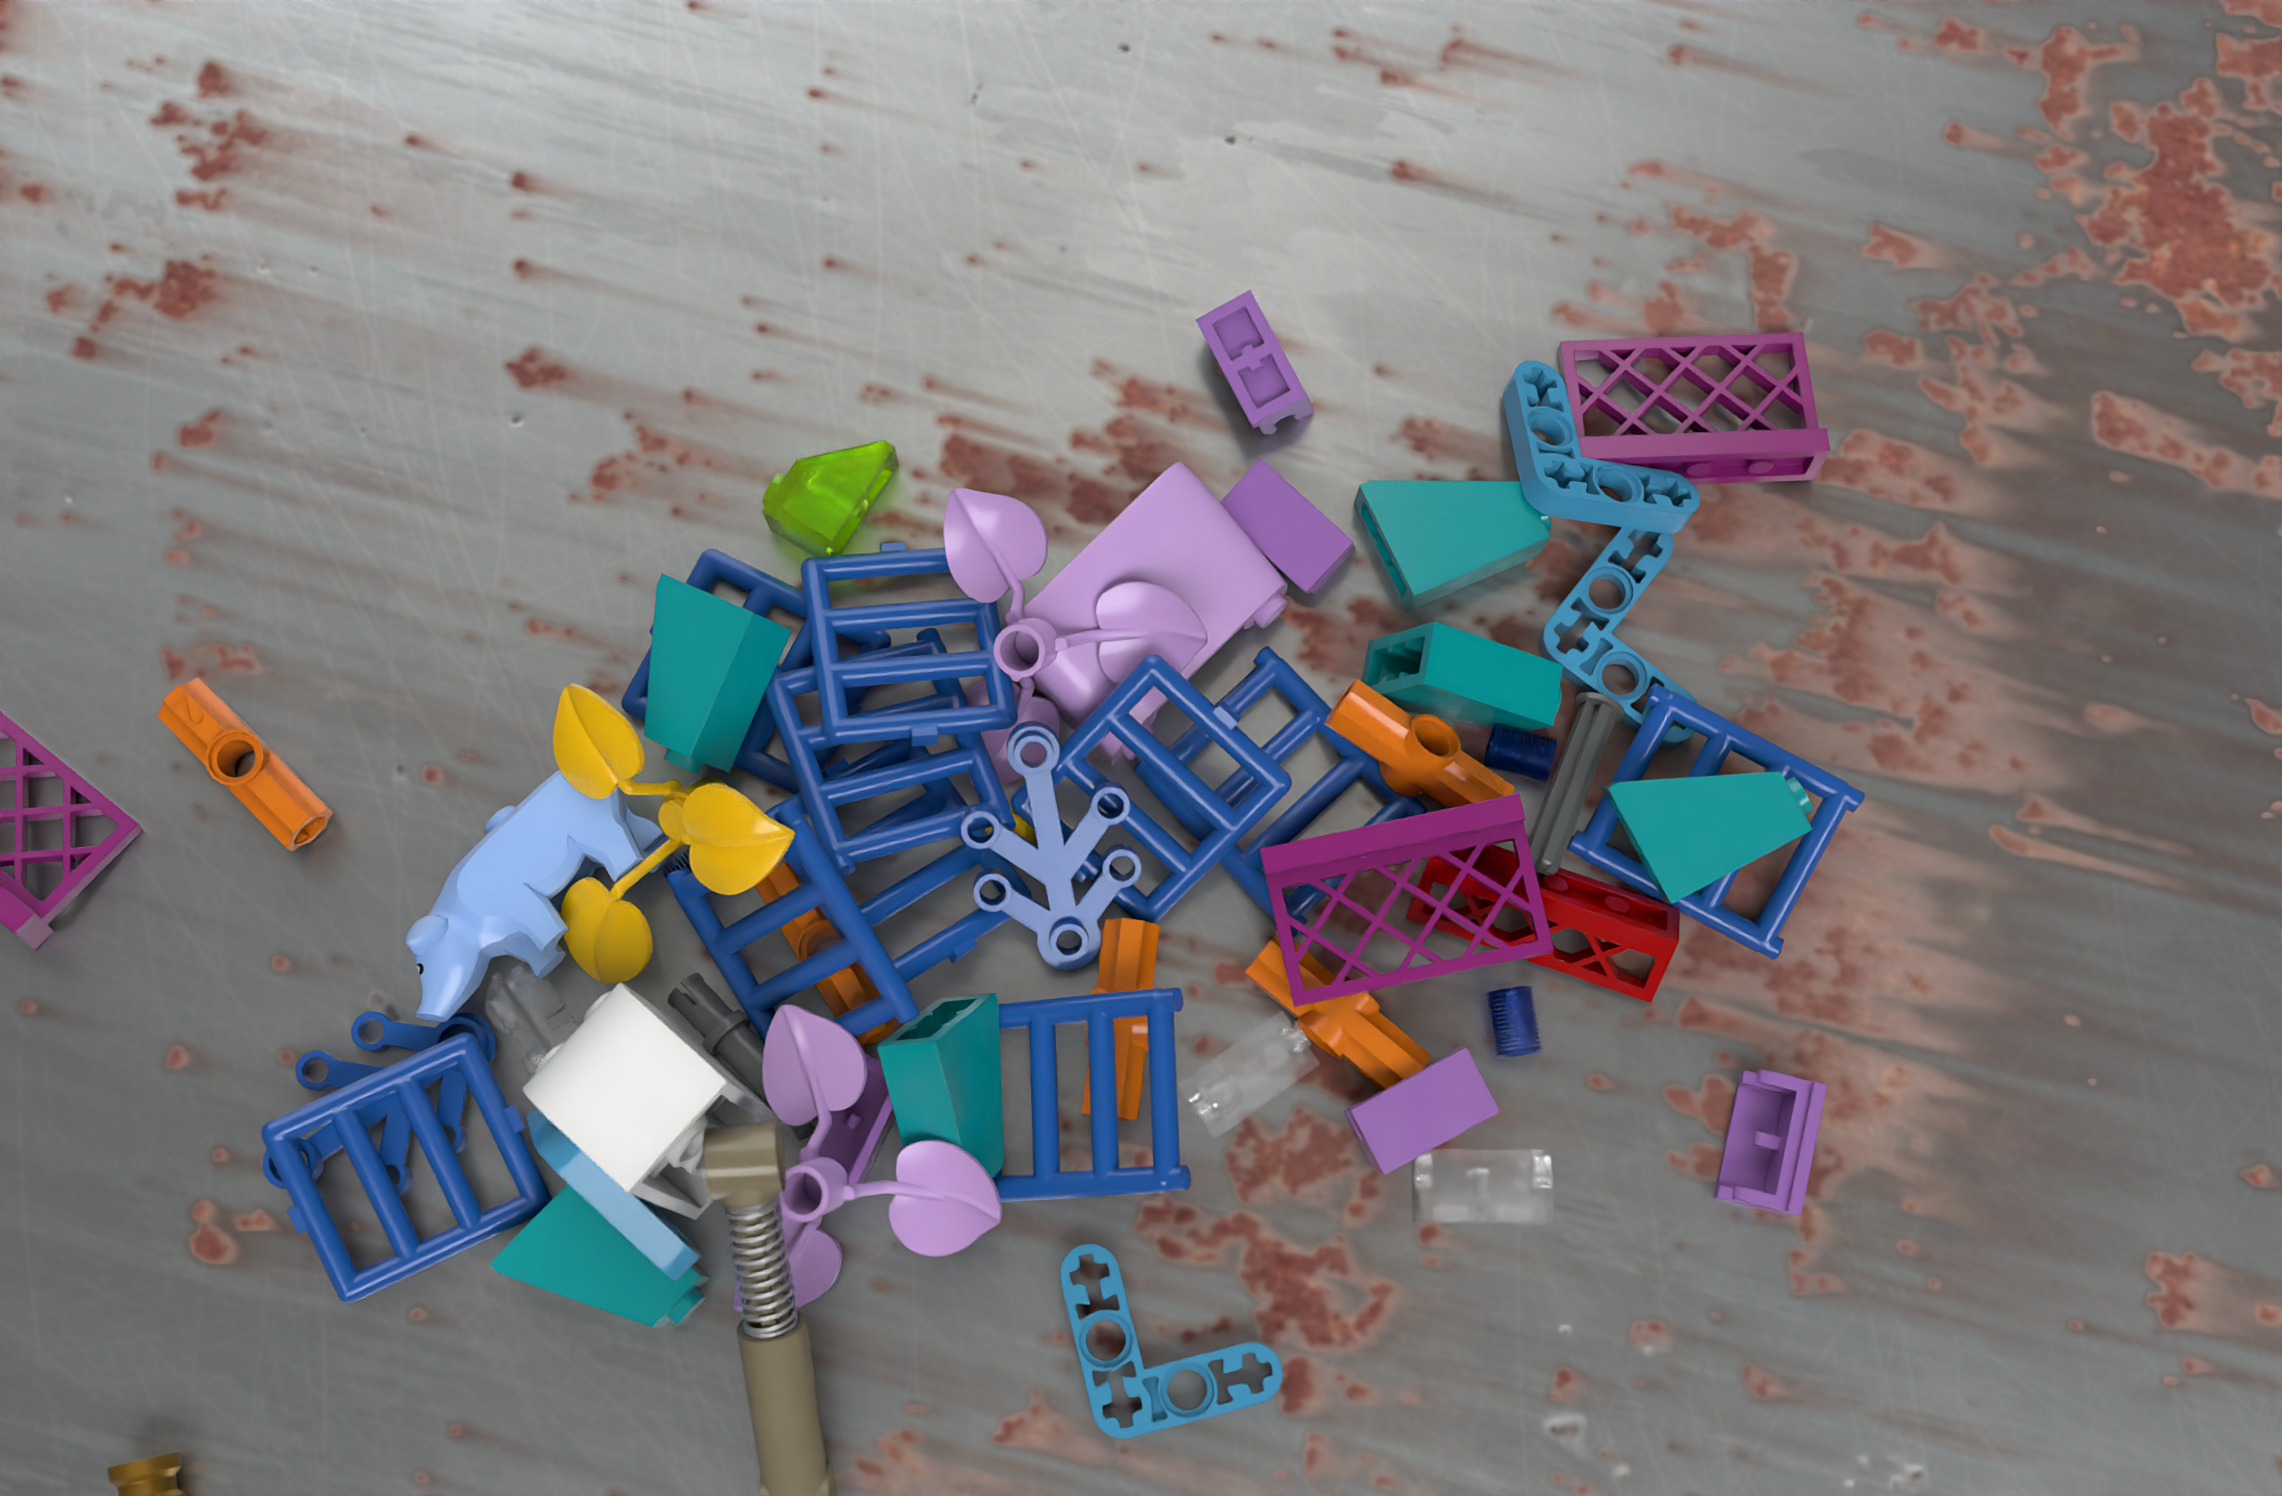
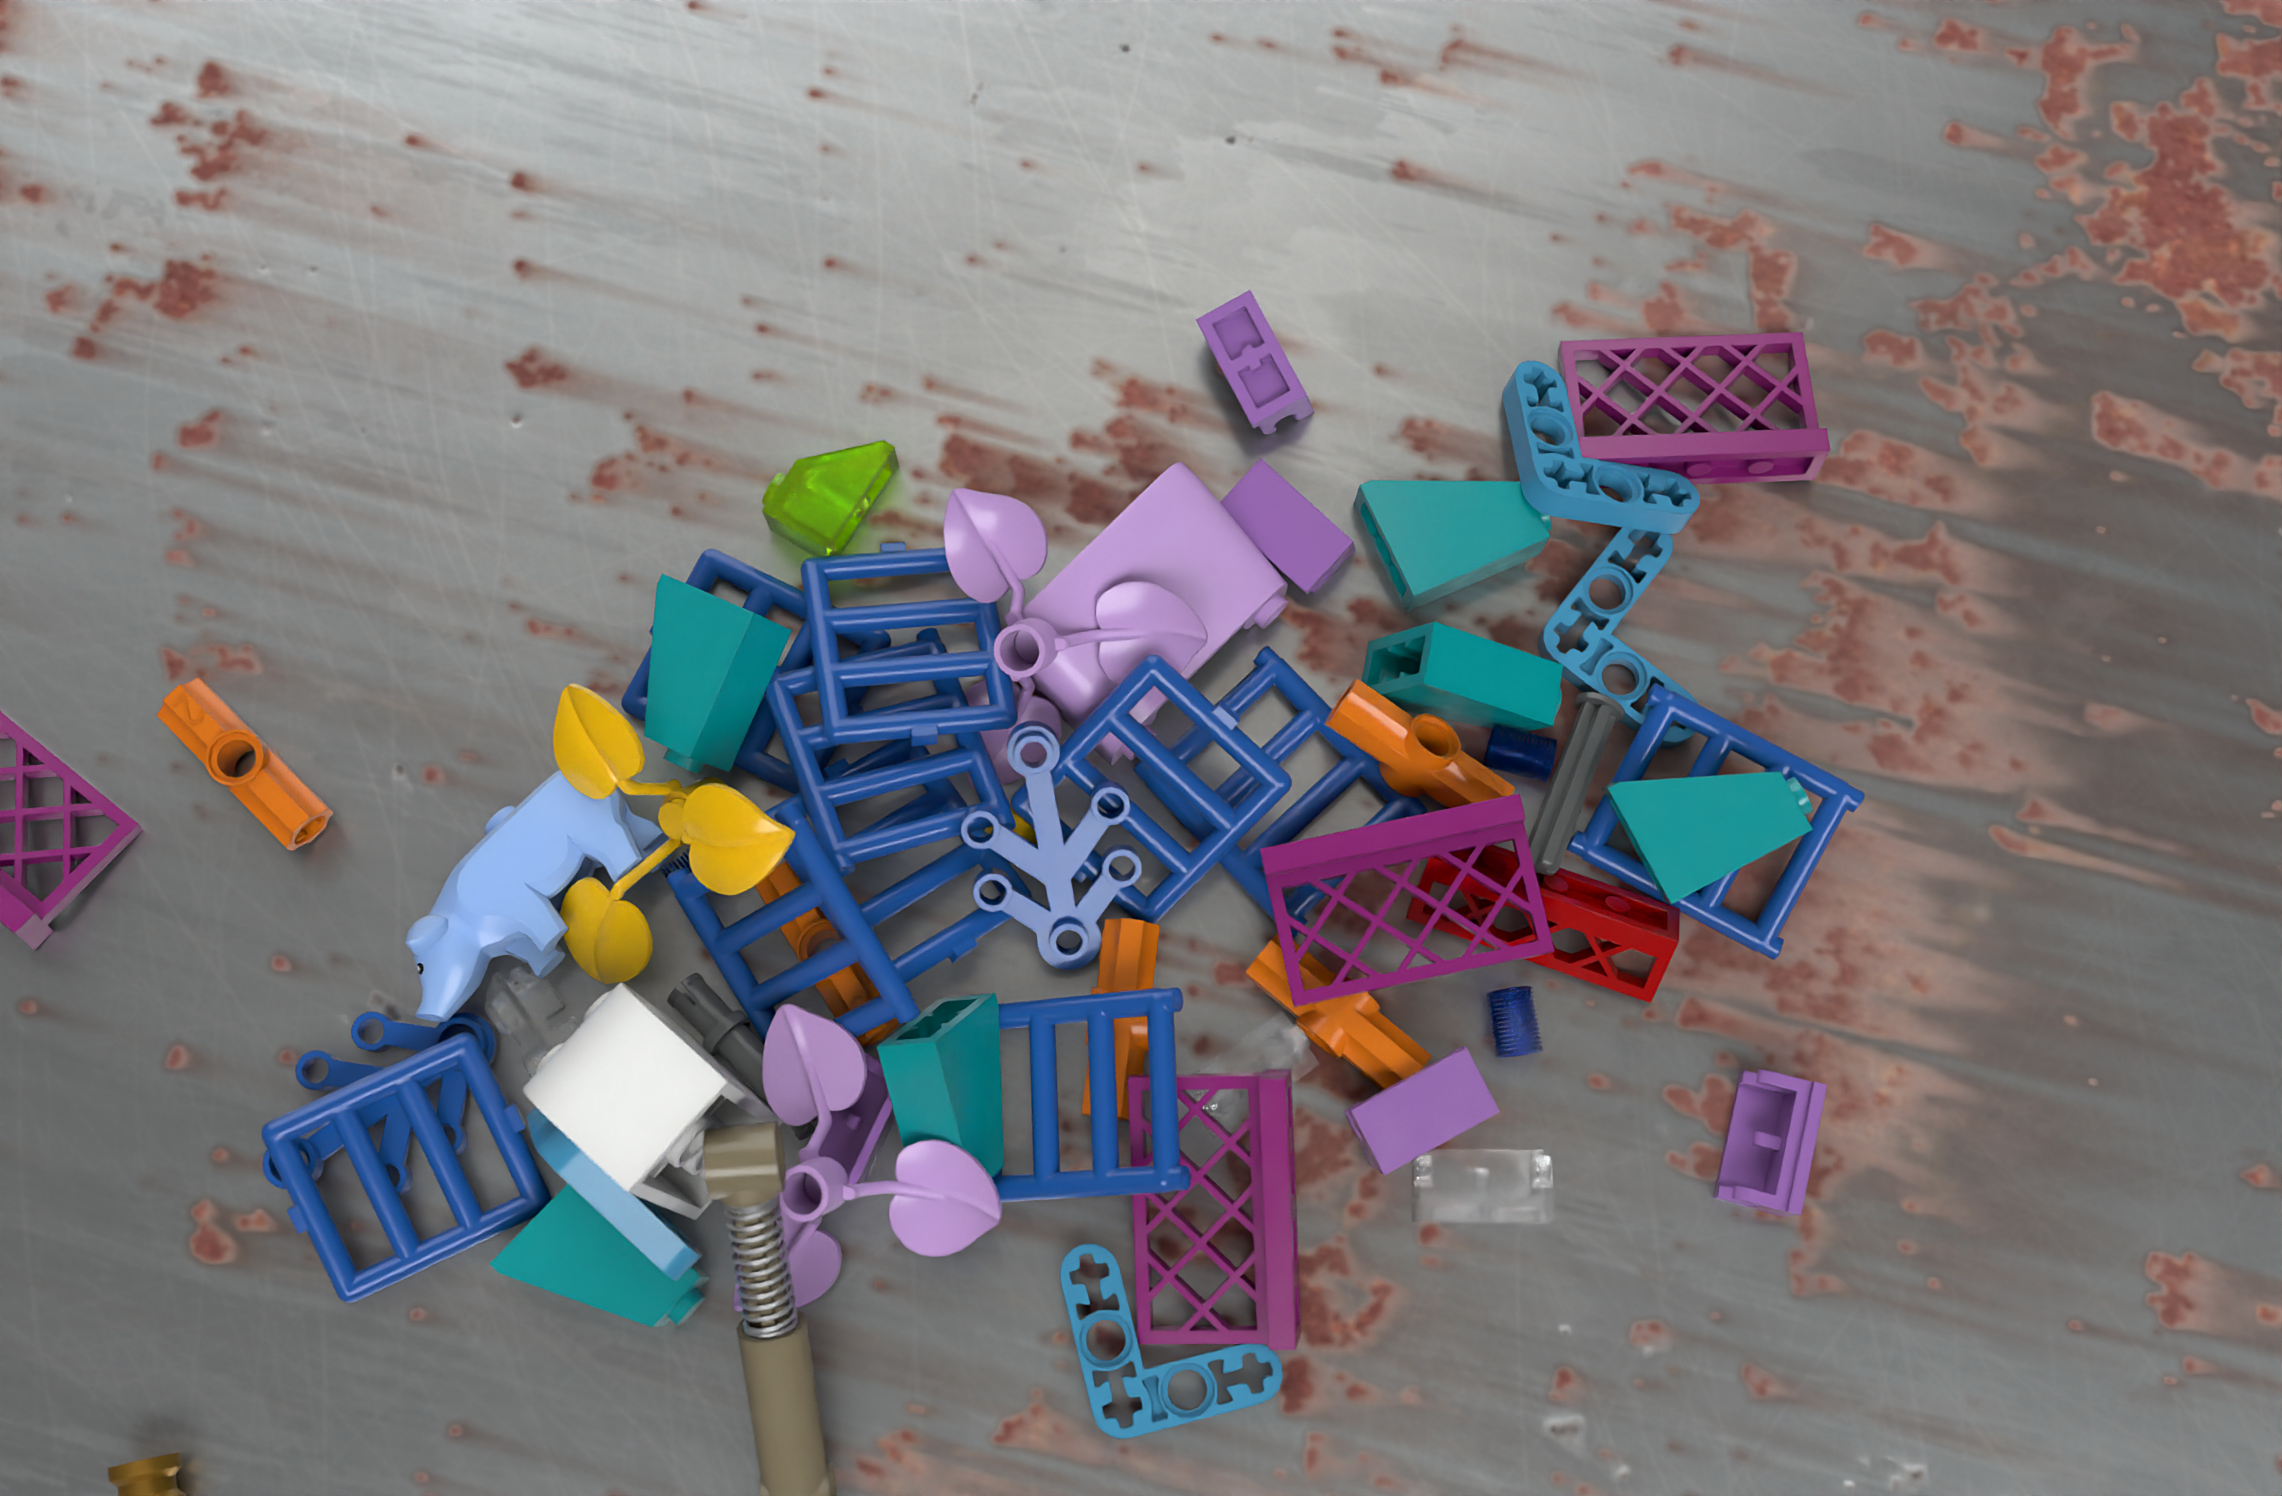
none -> magenta fence [1128,1069,1301,1350]

